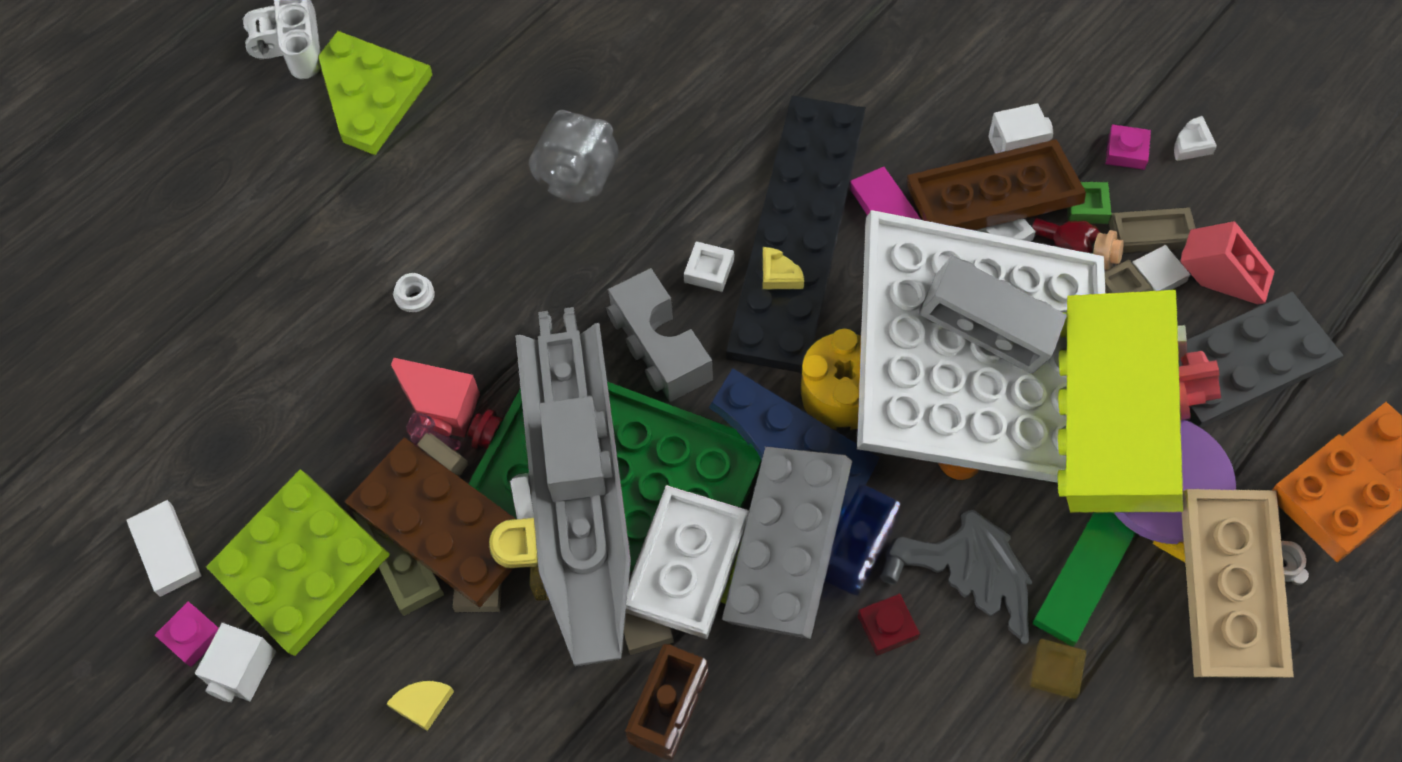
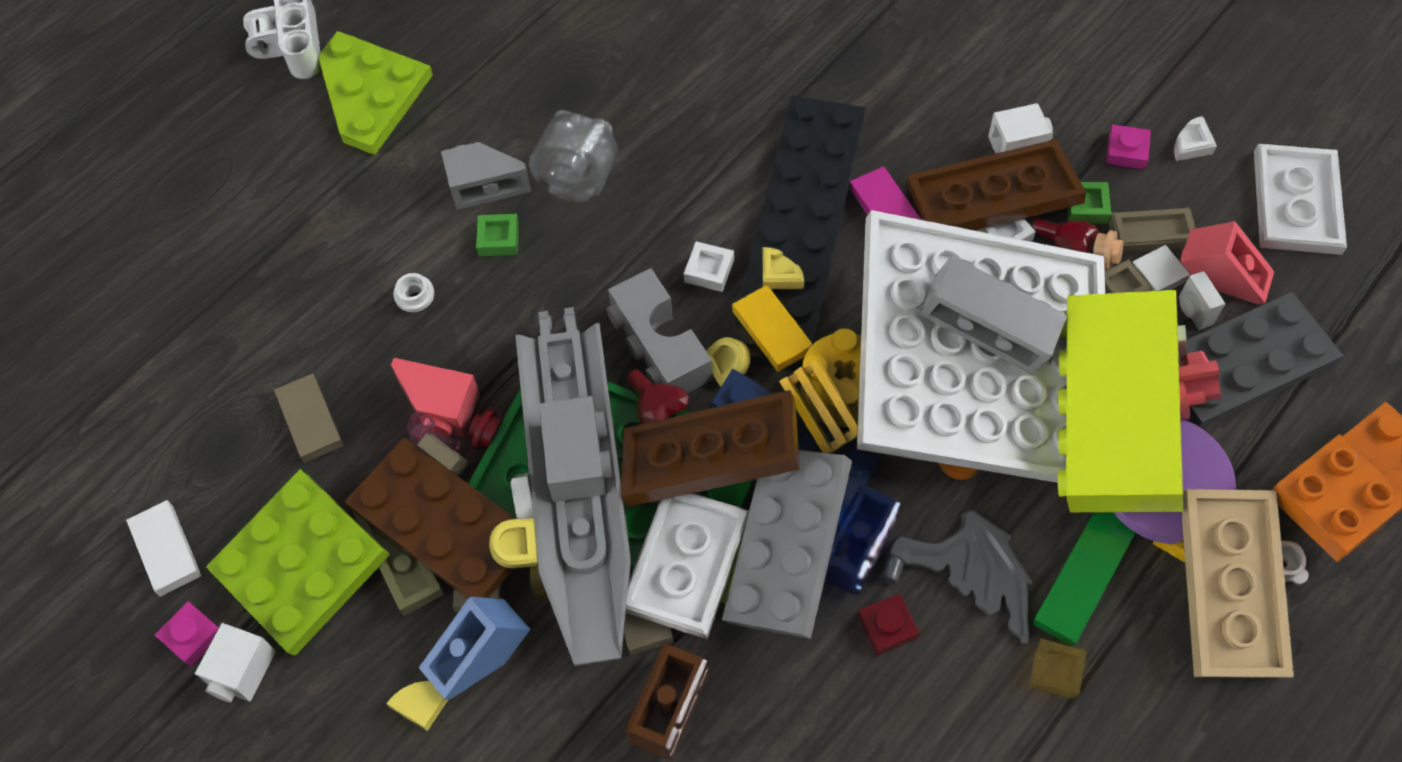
none -> dark tan tile [274,373,344,463]
none -> medium blue slope [419,597,530,699]
none -> light grey slope [441,142,532,210]
none -> bright green tile [476,214,519,256]
none -> reddish brown plate [621,390,800,507]
none -> dark red rock [627,369,689,424]
none -> light yellow tile [706,337,751,387]
none -> yellow tile [732,285,813,372]
none -> yellow tile [779,358,858,454]
none -> white plate [1178,271,1225,330]
none -> white tile [1254,144,1347,255]

